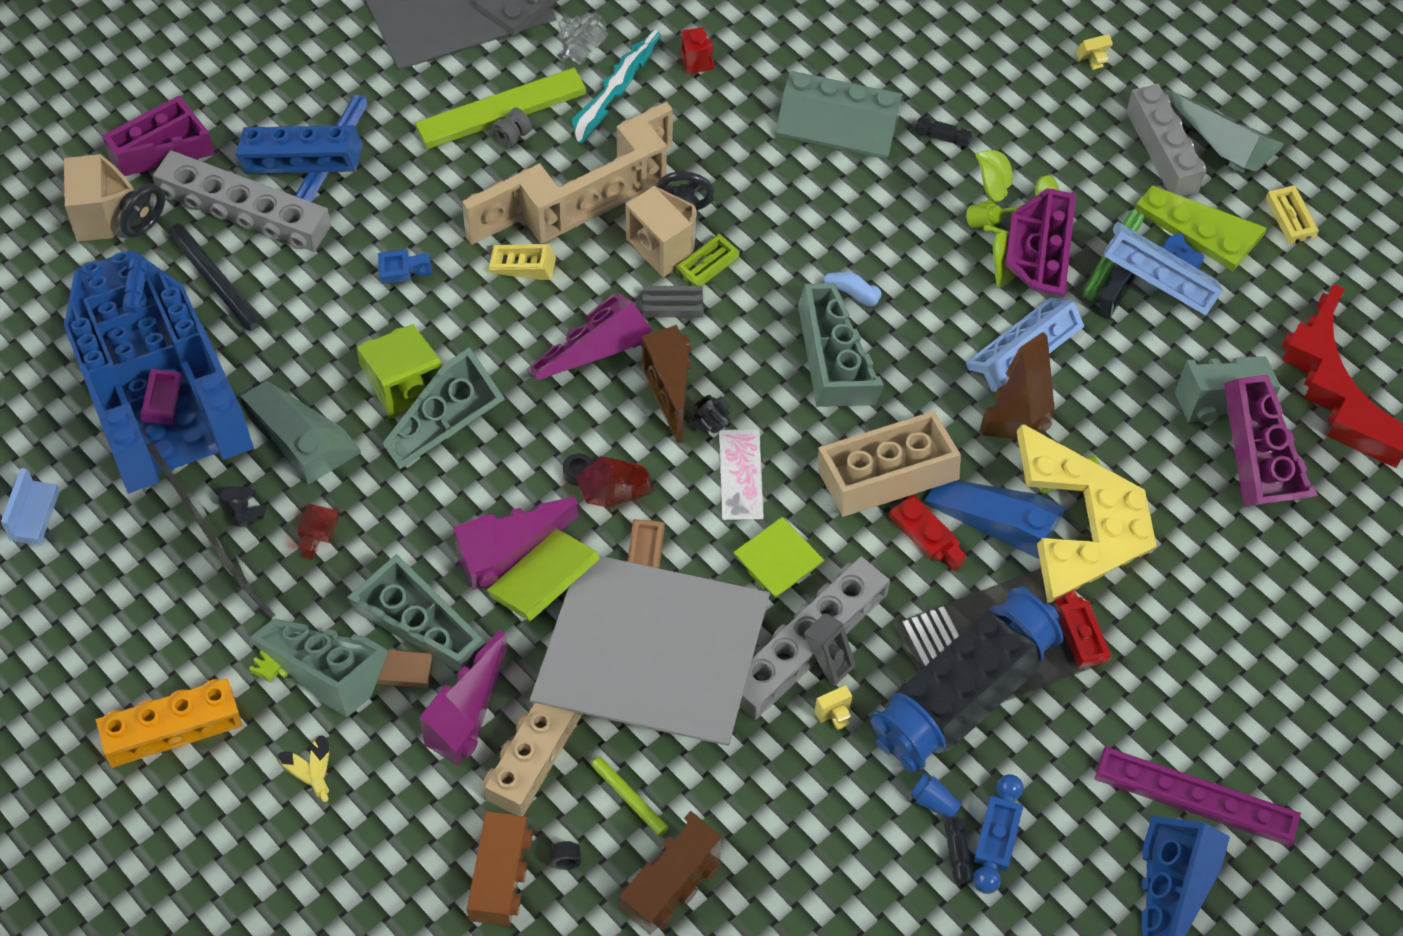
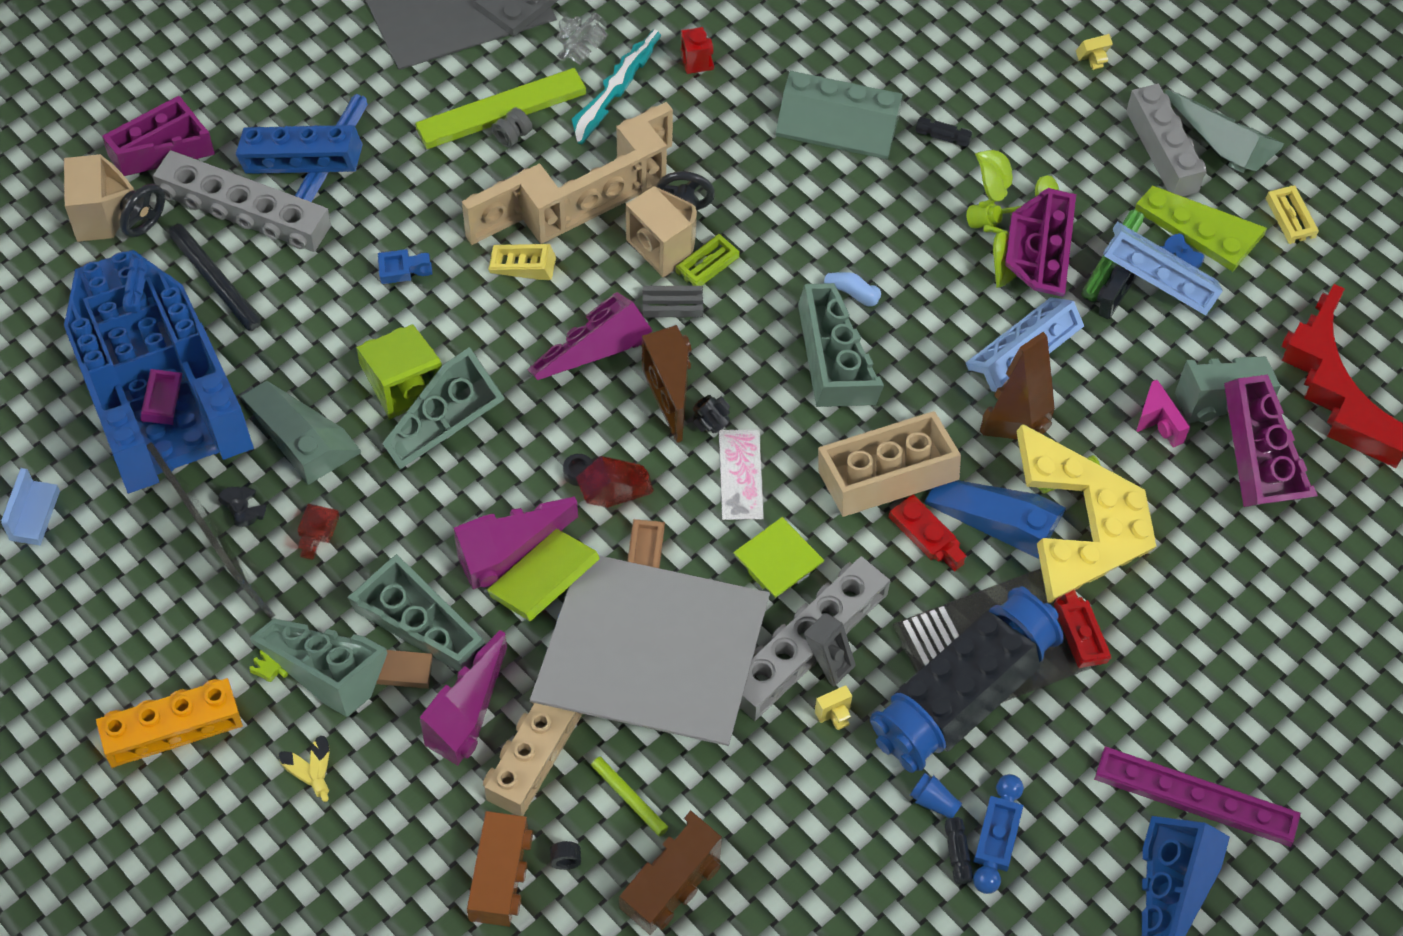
none -> dark pink slope [1136,380,1190,448]

